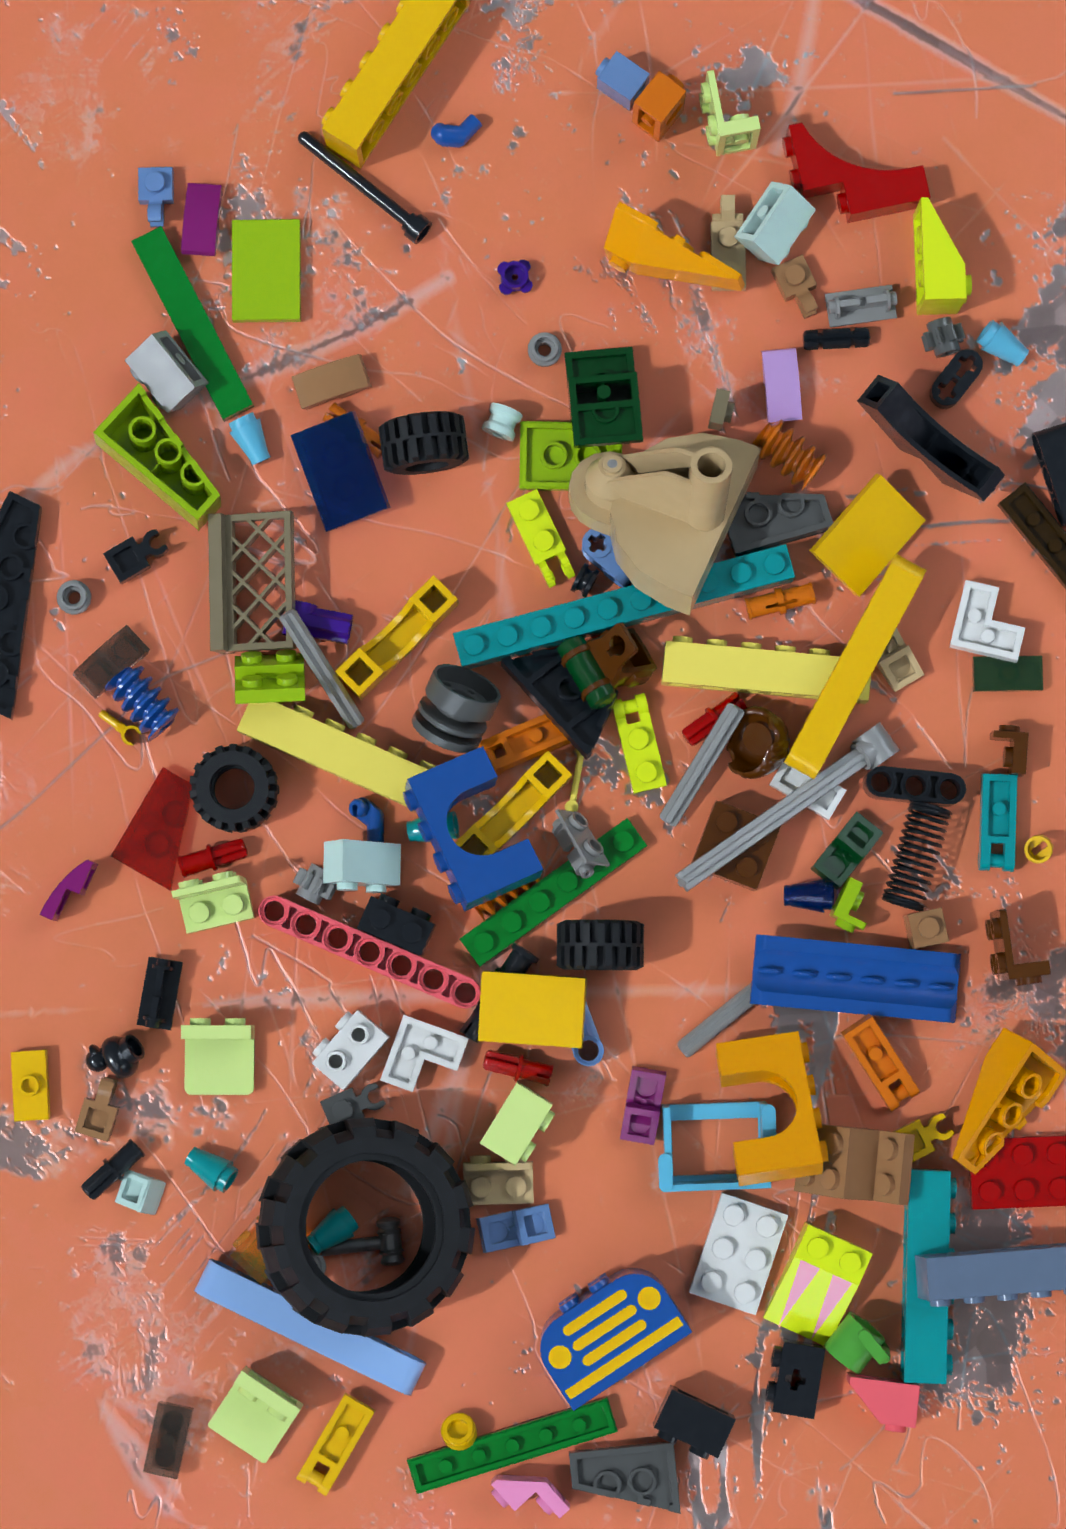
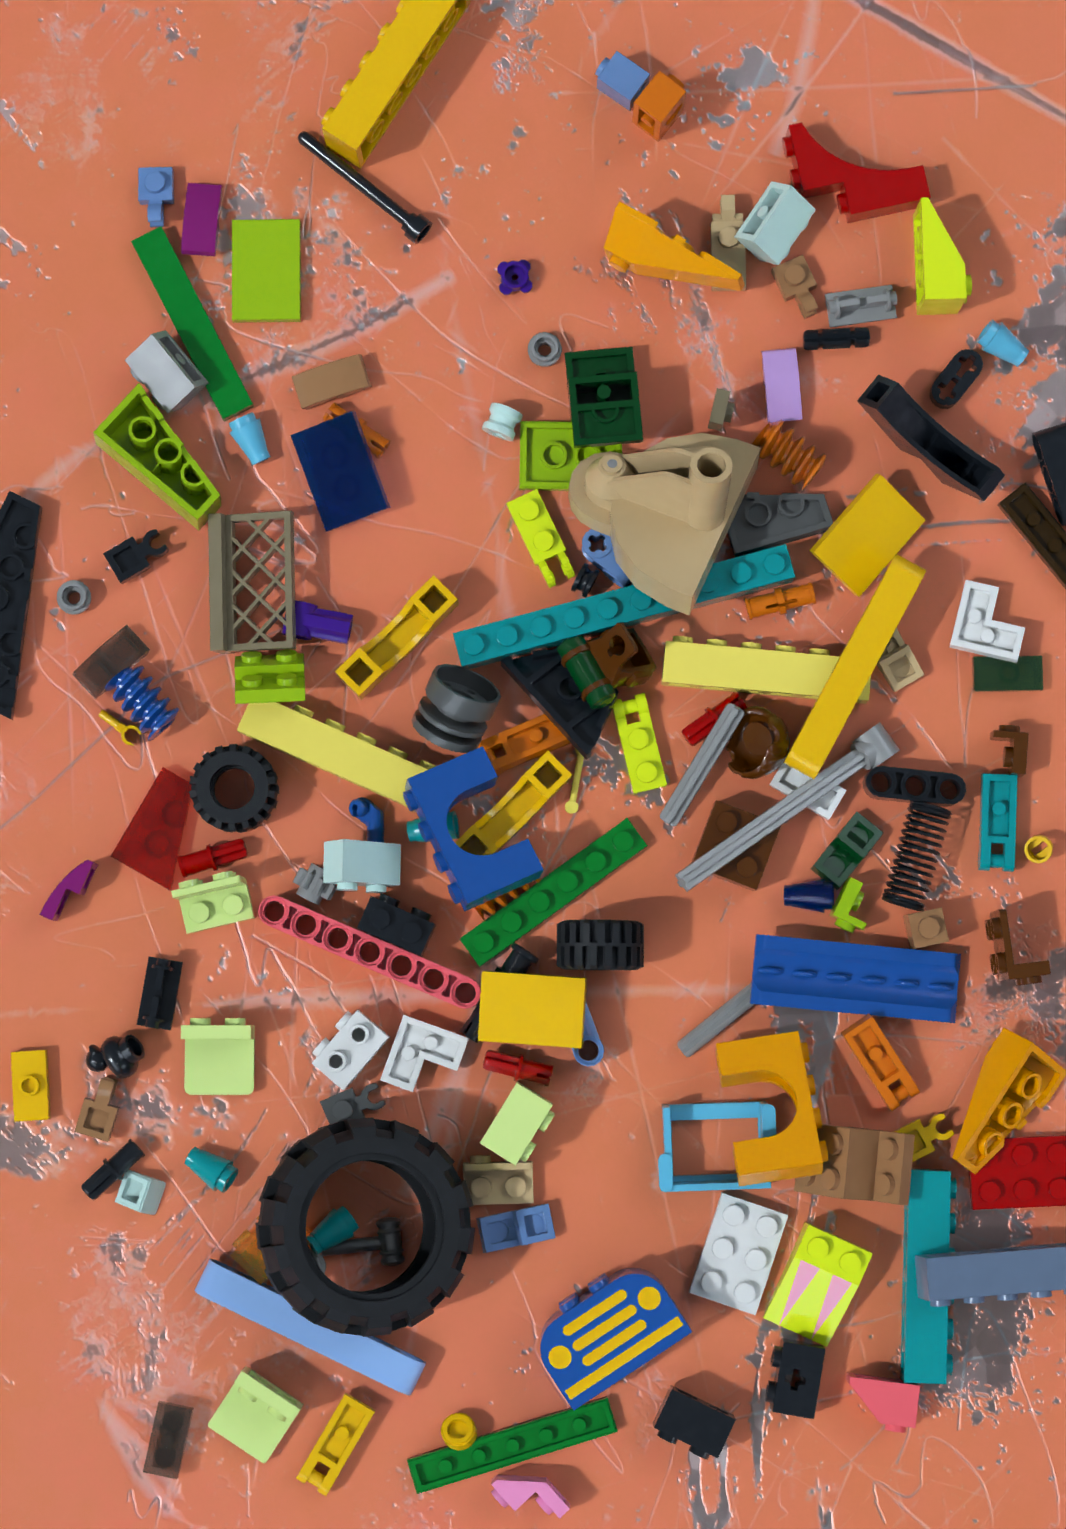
light grey axle [280,609,364,729] -> none
black tyre [378,411,469,475] -> none
blue arm [431,114,482,148] -> none
light grey hinge [552,809,610,879] -> none
dark grey wing [569,1441,681,1514] -> none
magenta slope [620,1066,666,1145] -> none
yellowish green bracket [699,70,761,156] -> none
bright green piece [824,1312,891,1374] -> none
dark grey gear [921,317,966,358] -> none

